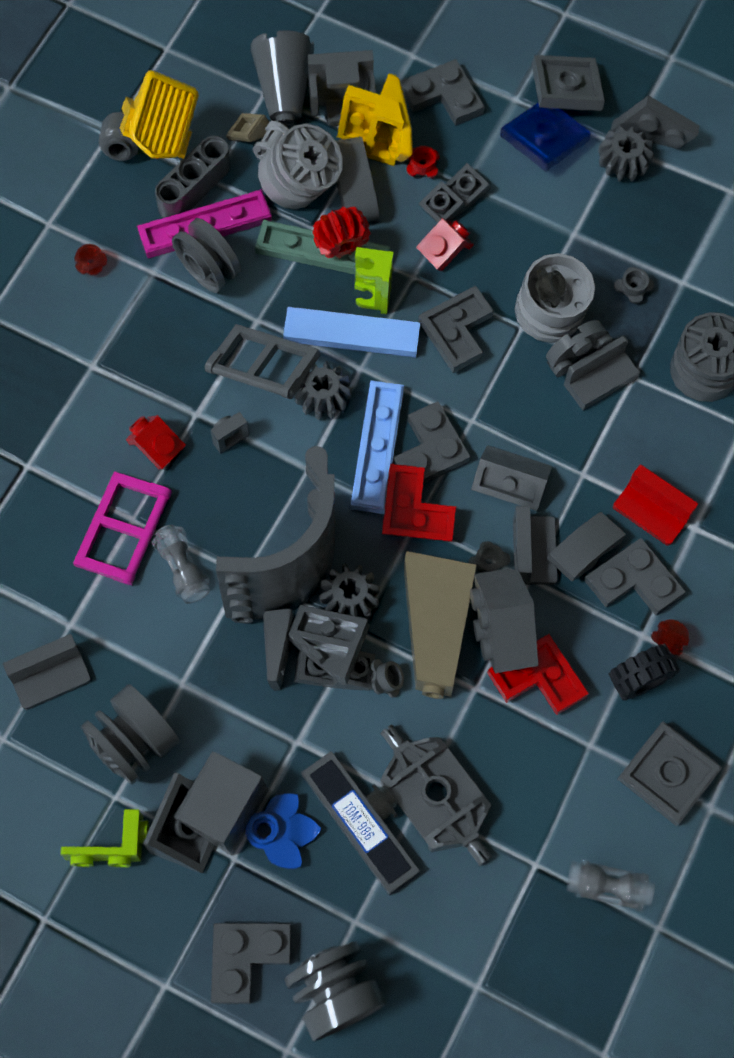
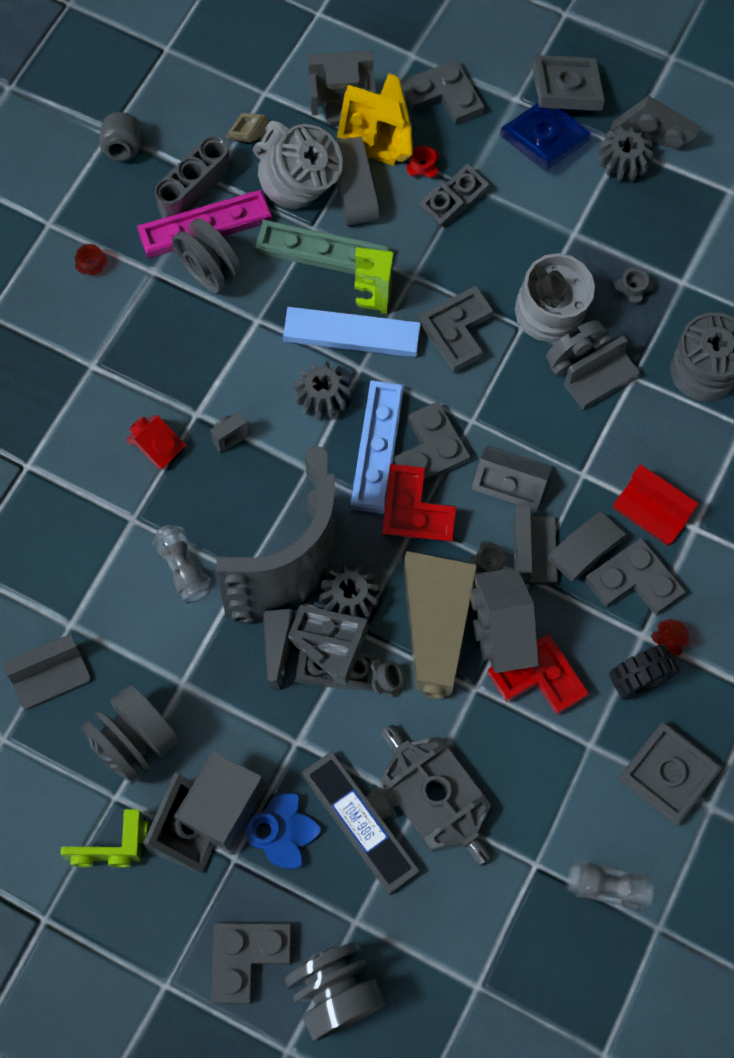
dark pink window [73,471,172,585] -> none
yellow piece [120,70,199,159] -> none
dark grey window [205,324,321,399] -> none
dark grey cone [251,30,314,127] -> none
red gear [312,207,371,258] -> none
bracket [416,218,474,271] -> none

